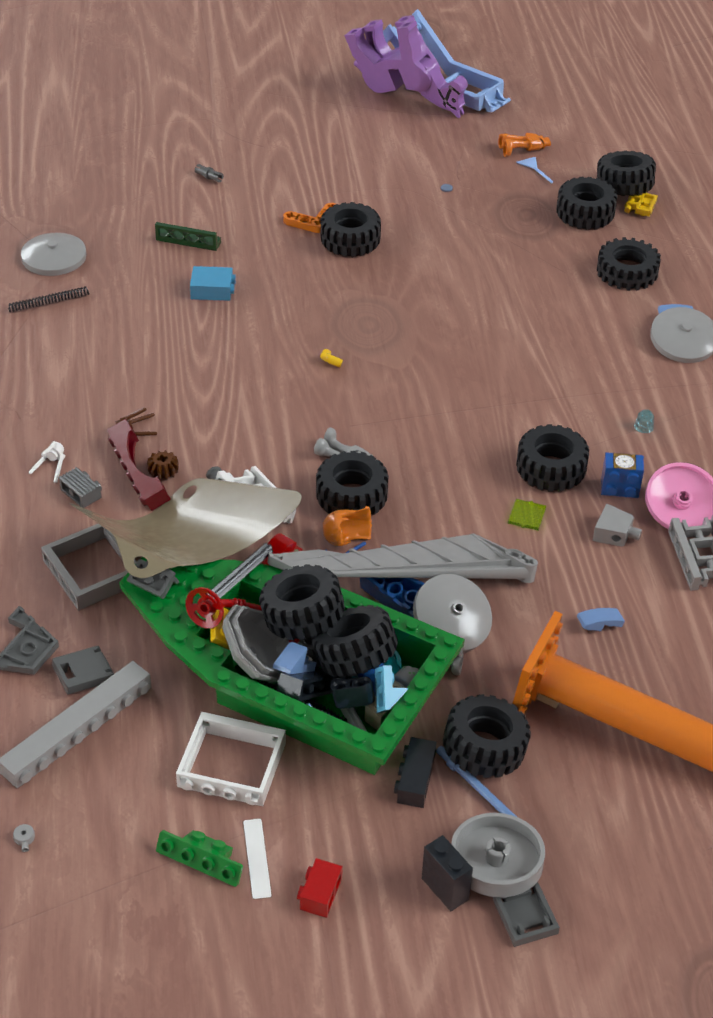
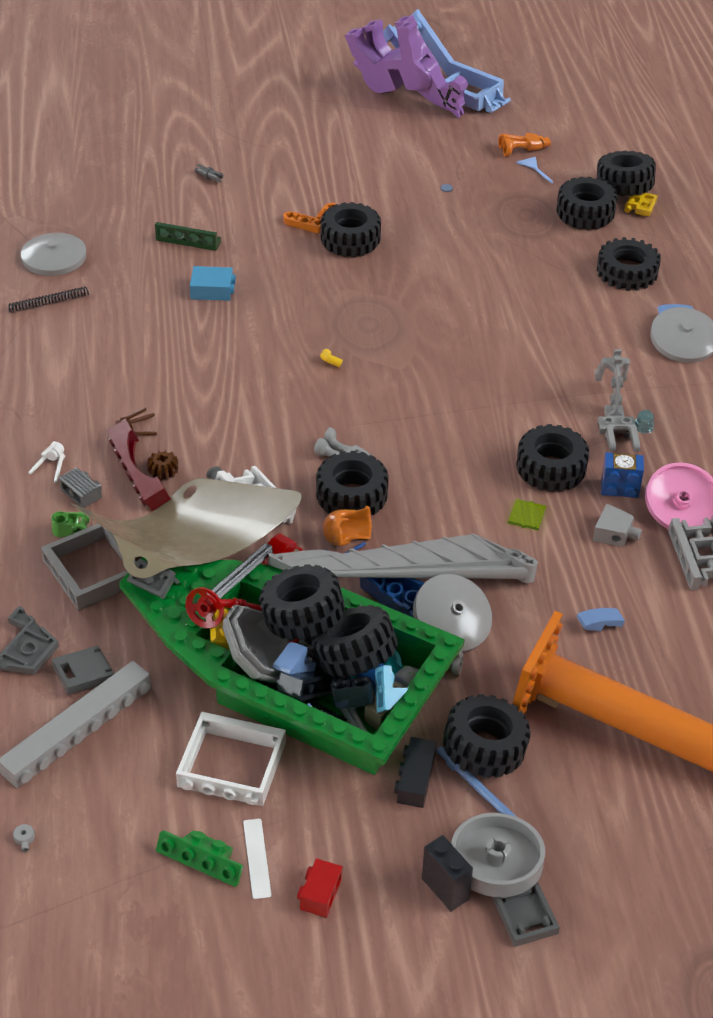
none -> bright green piece [51,511,90,537]
none -> light grey piece [594,349,640,452]

